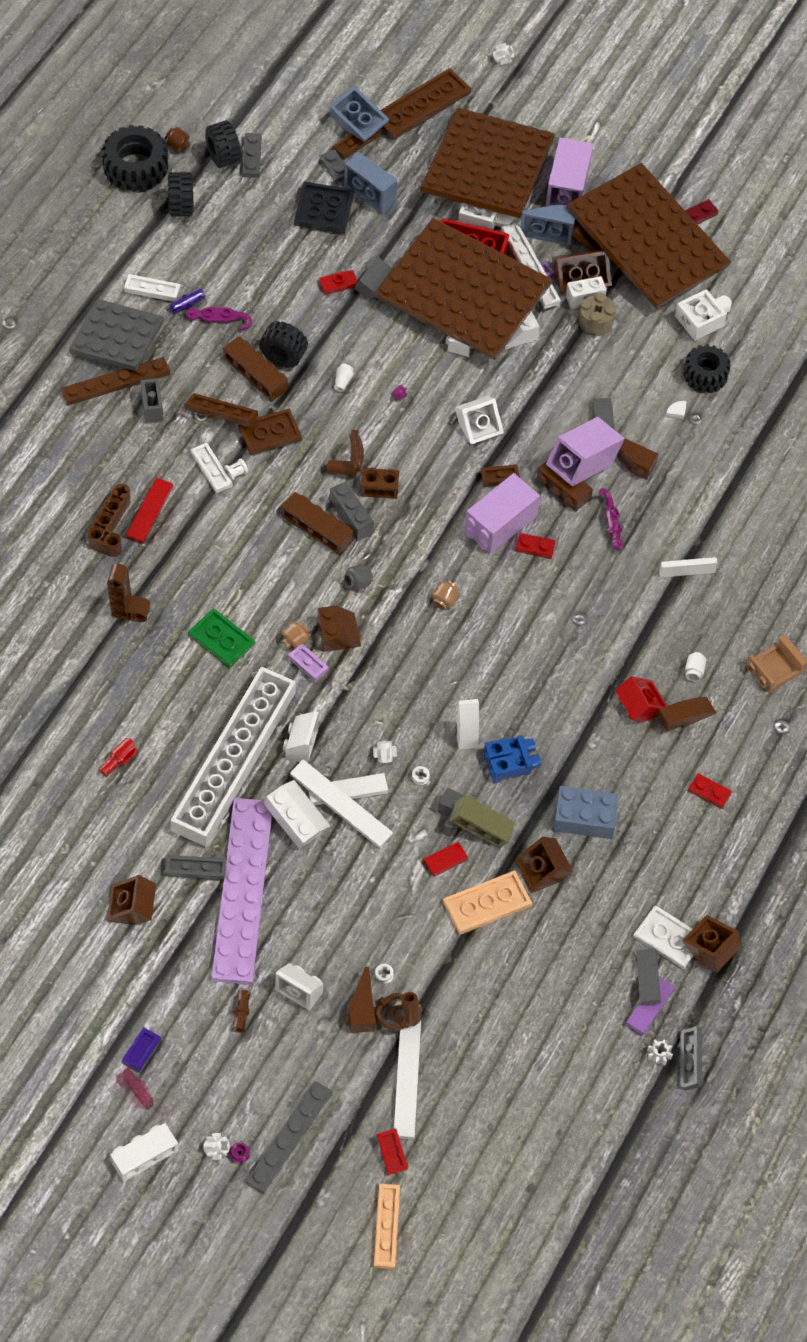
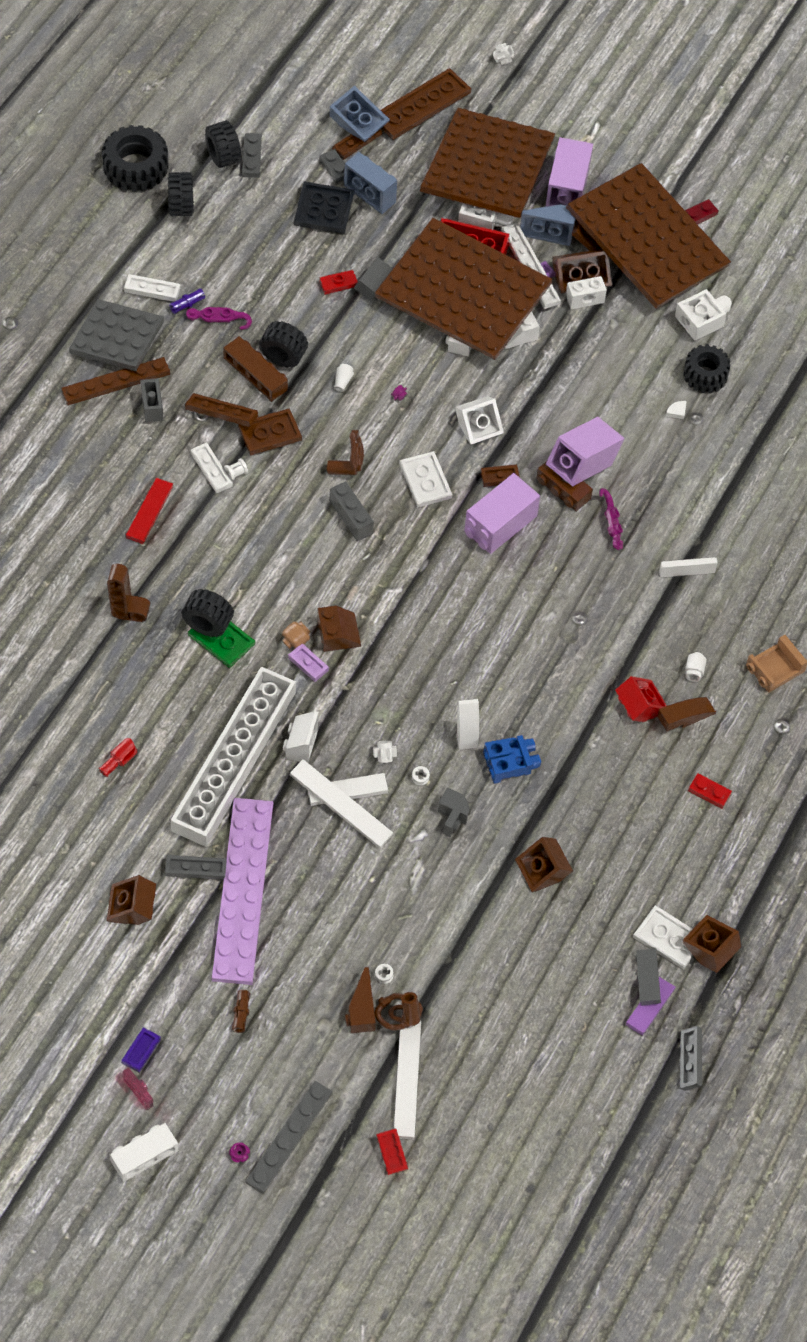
reddish brown beam [87,484,131,557] -> none
reddish brown head [164,127,191,153] -> none
white gear [204,1133,230,1160] -> none
white slope [263,780,330,850] -> none
white slope [276,963,323,1011] -> none
reddish brown brick [281,492,354,555] -> none
dark grey head [344,564,373,591] -> none
reddish brown brick [361,468,399,499] -> none
light nougat tile [374,1184,400,1269] -> none
red tile [424,842,468,877] -> none
medium nougat head [432,581,460,610] -> none
light nougat tile [443,870,532,935] -> none
olive brick [450,795,515,848] -> none
red plate [515,533,556,560] -> none
sand blue brick [554,786,618,839] -> none
dark tan brick [579,293,616,336] -> none
dark grey slope [593,398,614,429] -> none
reddish brown slope [617,438,658,480] -> none
white gear [647,1039,673,1066] -> none
none -> black tyre [181,589,234,637]
none -> white tile [399,451,452,508]

